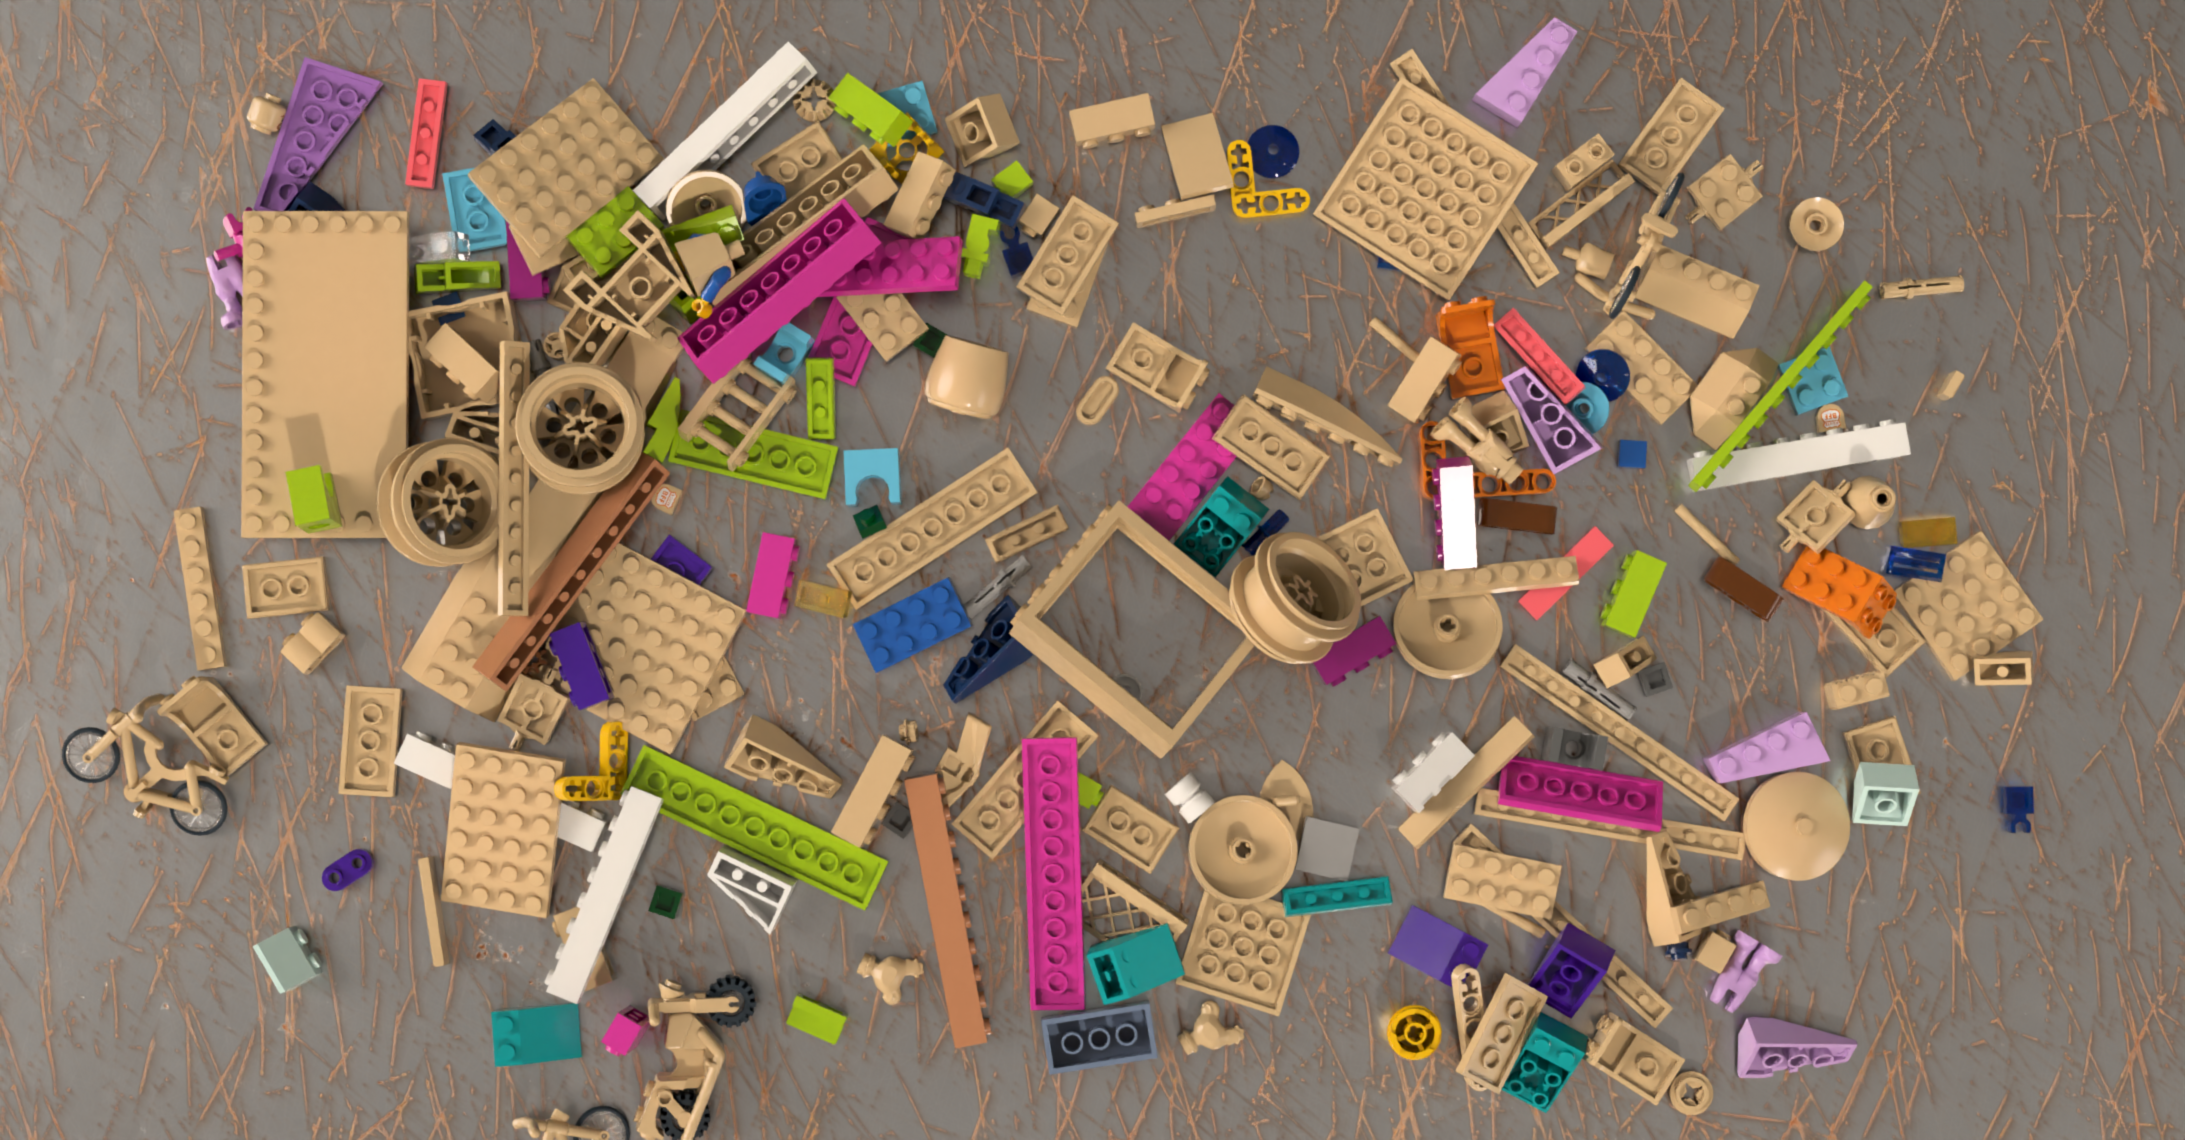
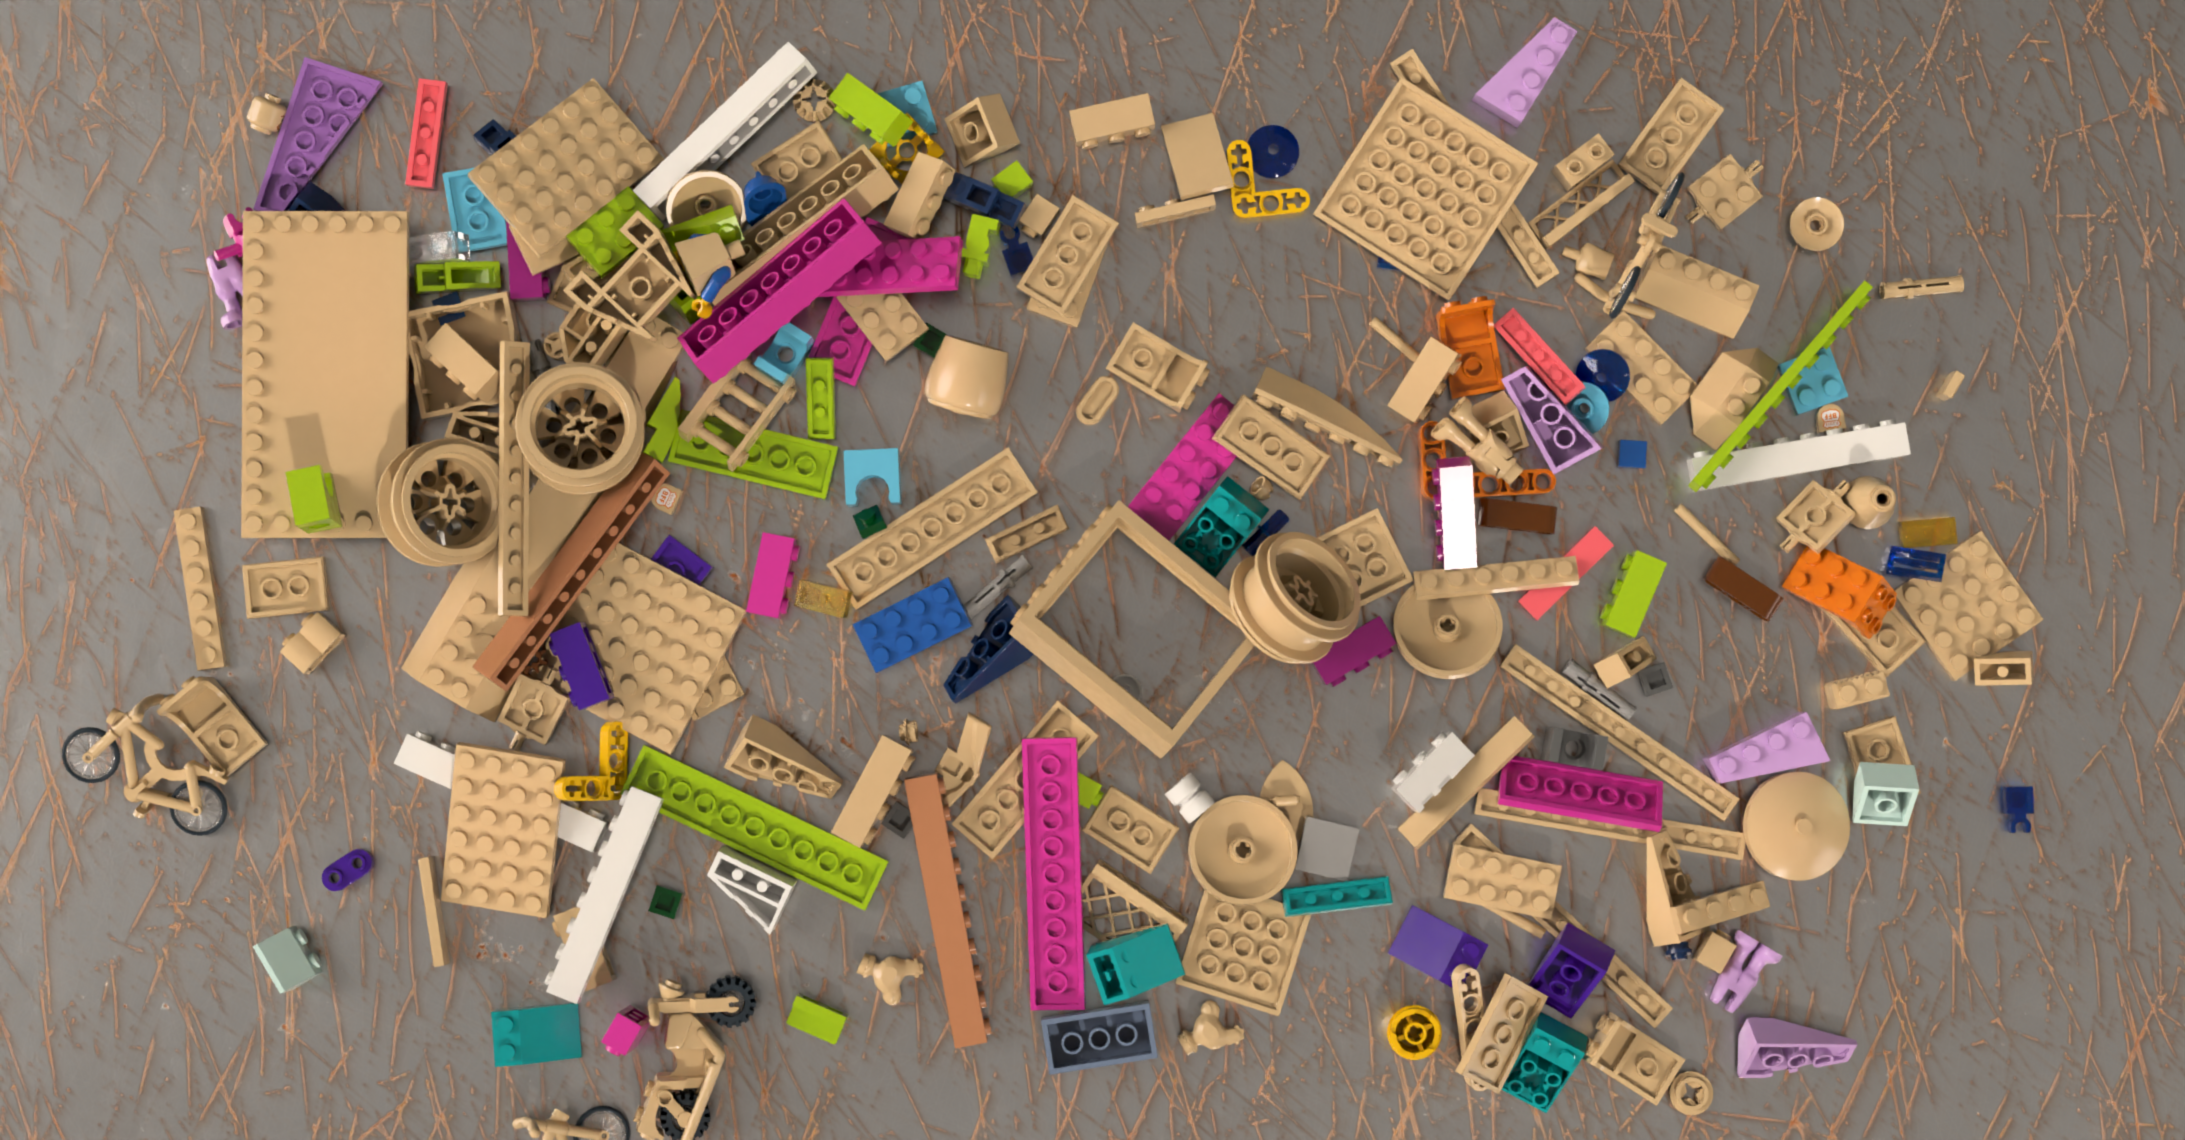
tan plate [338,685,403,797] -> none

